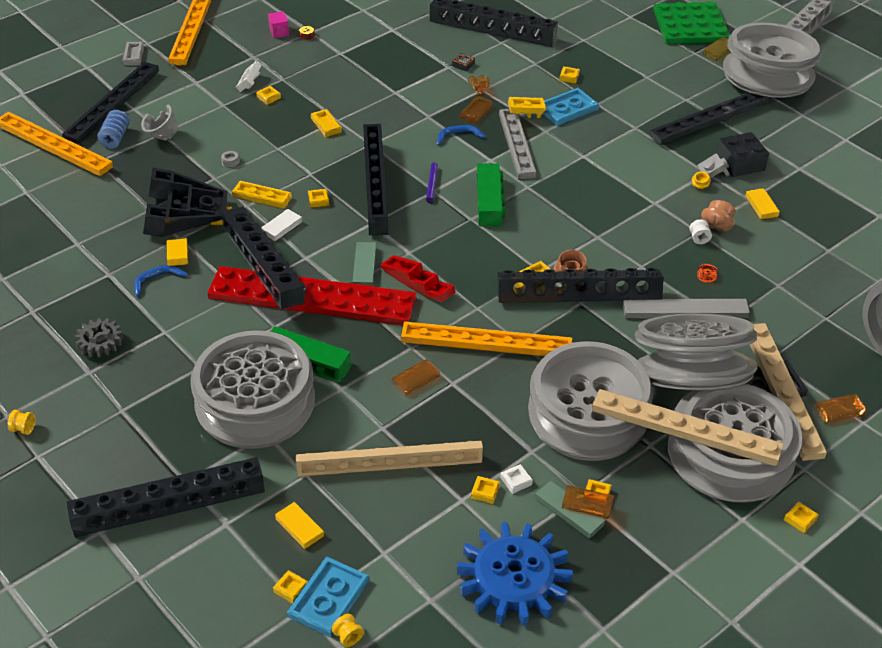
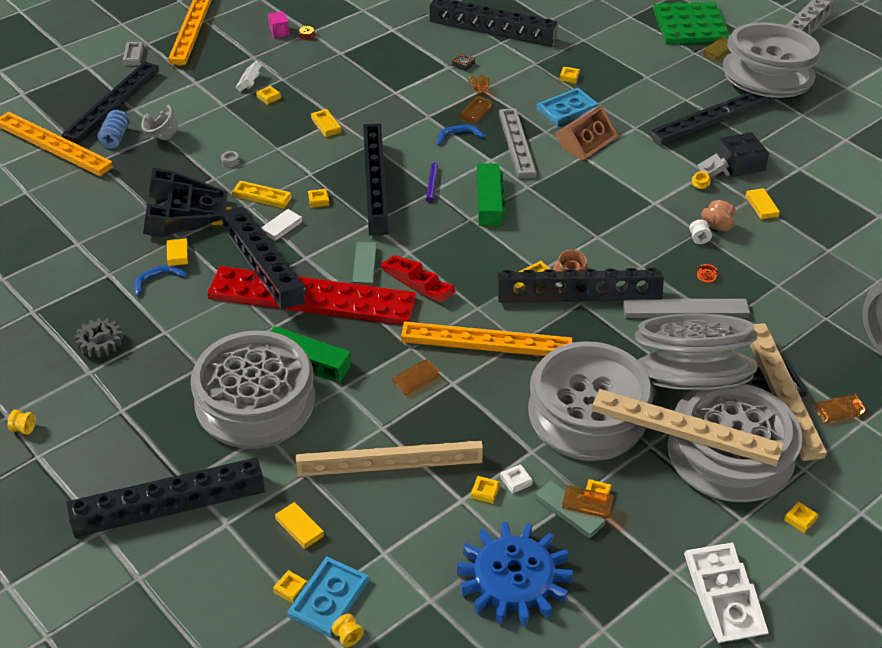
yellow plate [508,97,546,118] -> none
none -> nougat slope [555,105,619,160]
none -> white slope [684,542,768,643]

